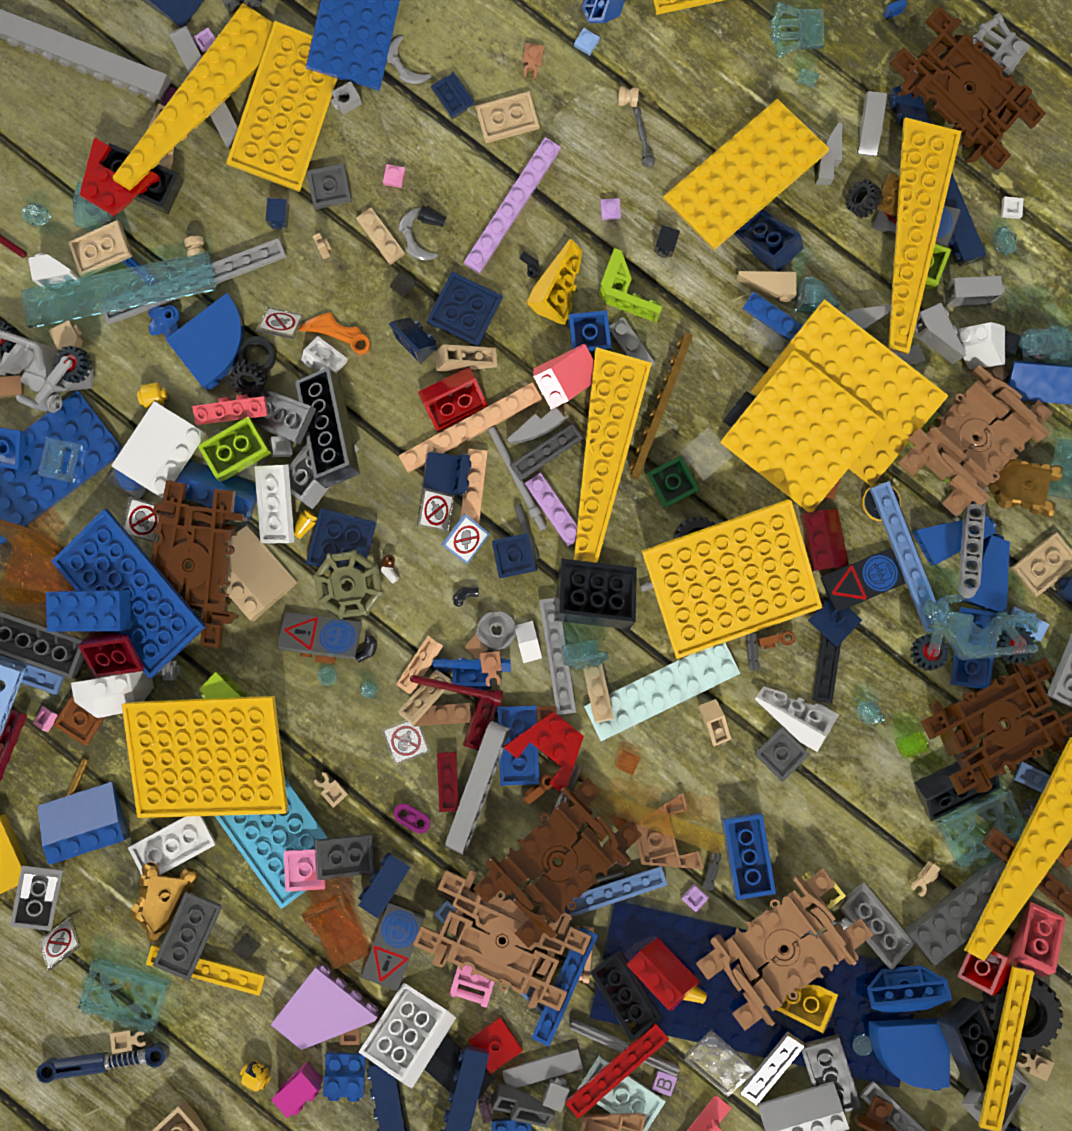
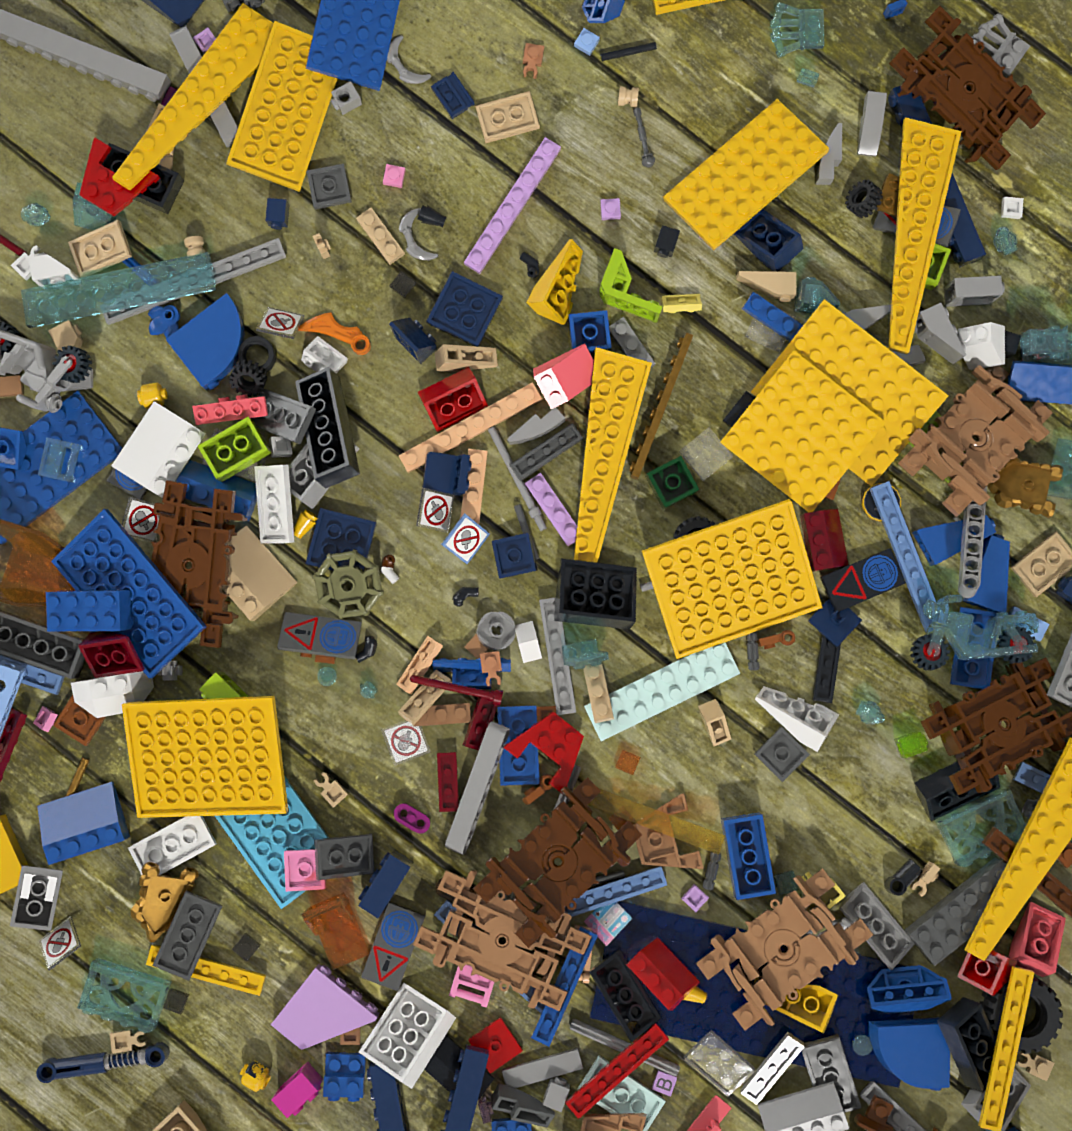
none -> white plate [11,245,44,281]
none -> clear smoke tile [163,988,190,1015]
none -> sticker [584,902,632,946]
none -> black bar [600,42,657,61]
none -> light yellow plate [661,294,702,313]
none -> clear light blue tile [774,870,799,895]
none -> black piece [884,859,923,896]

